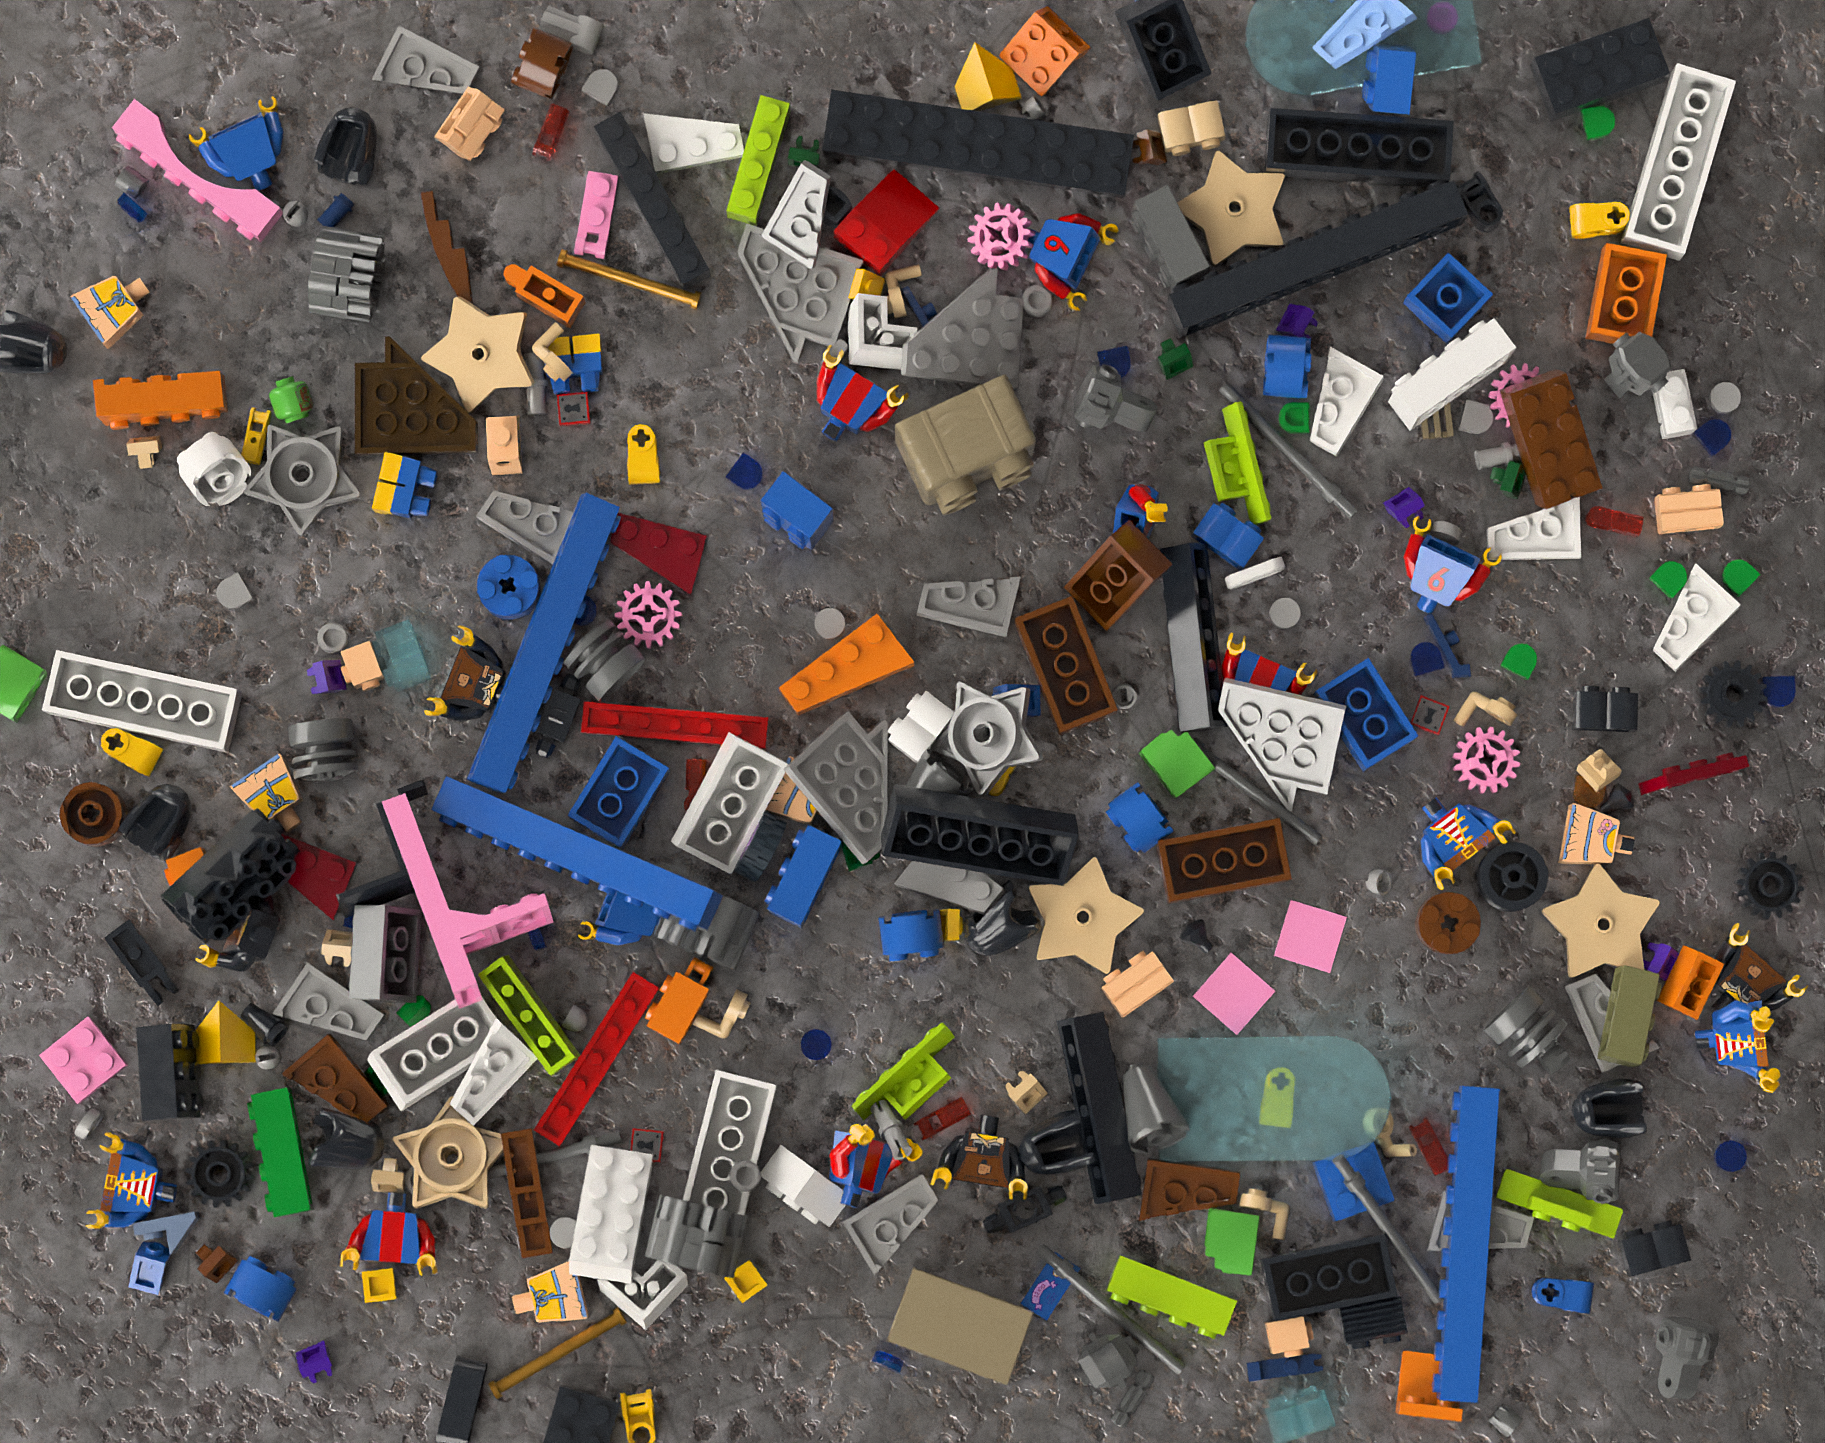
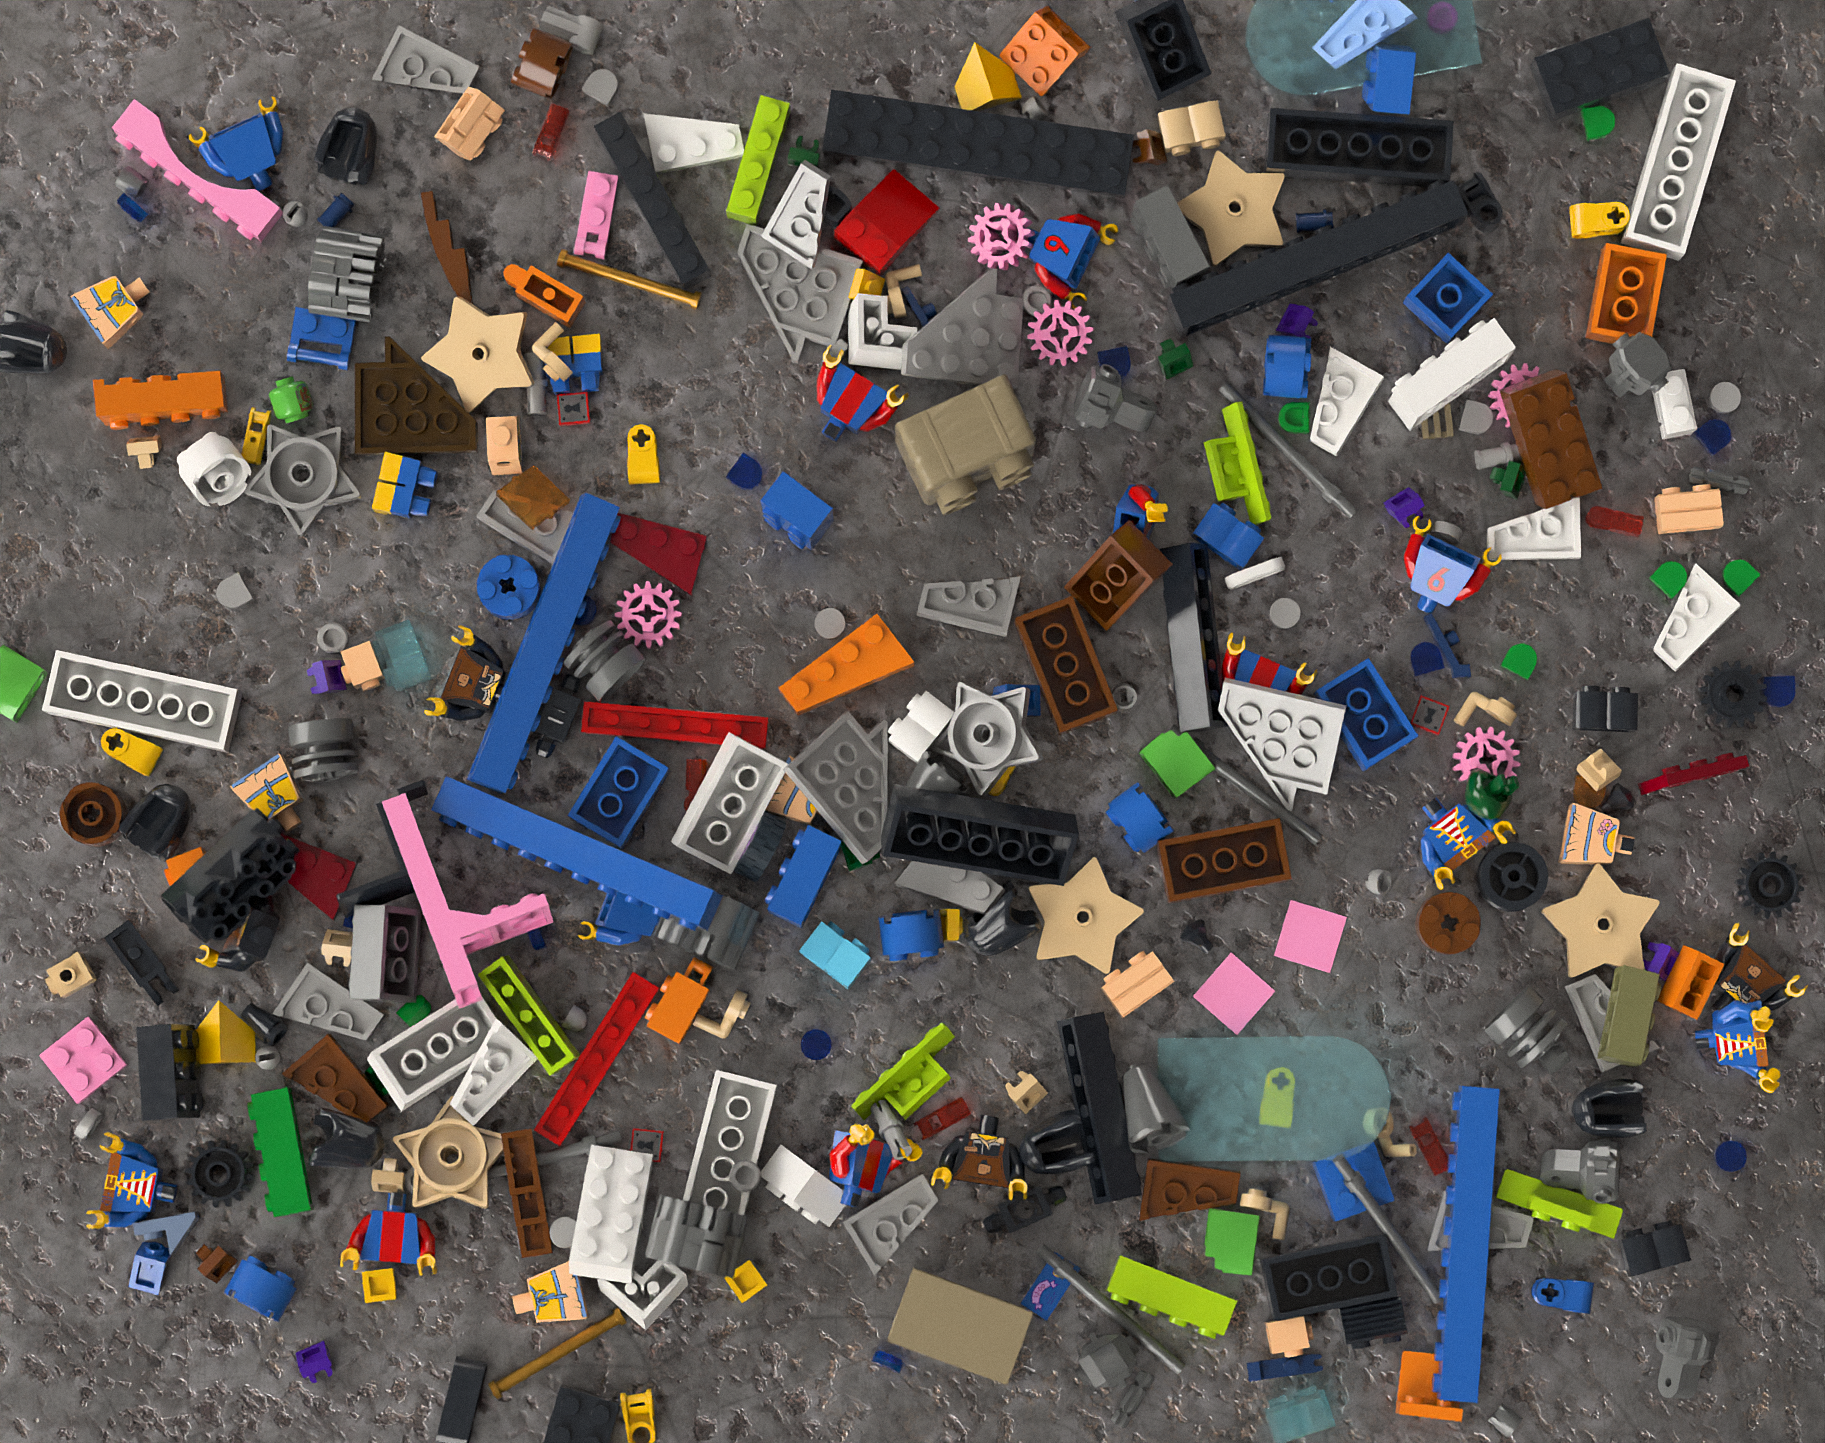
none -> tan brick [45,951,97,998]
none -> blue plate [287,307,357,370]
none -> clear orange piece [496,465,570,530]
none -> medium azure brick [799,921,871,990]
none -> bright pink gear [1027,300,1094,366]
none -> dark blue pin [1296,209,1333,233]
none -> dark green piece [1465,768,1520,820]

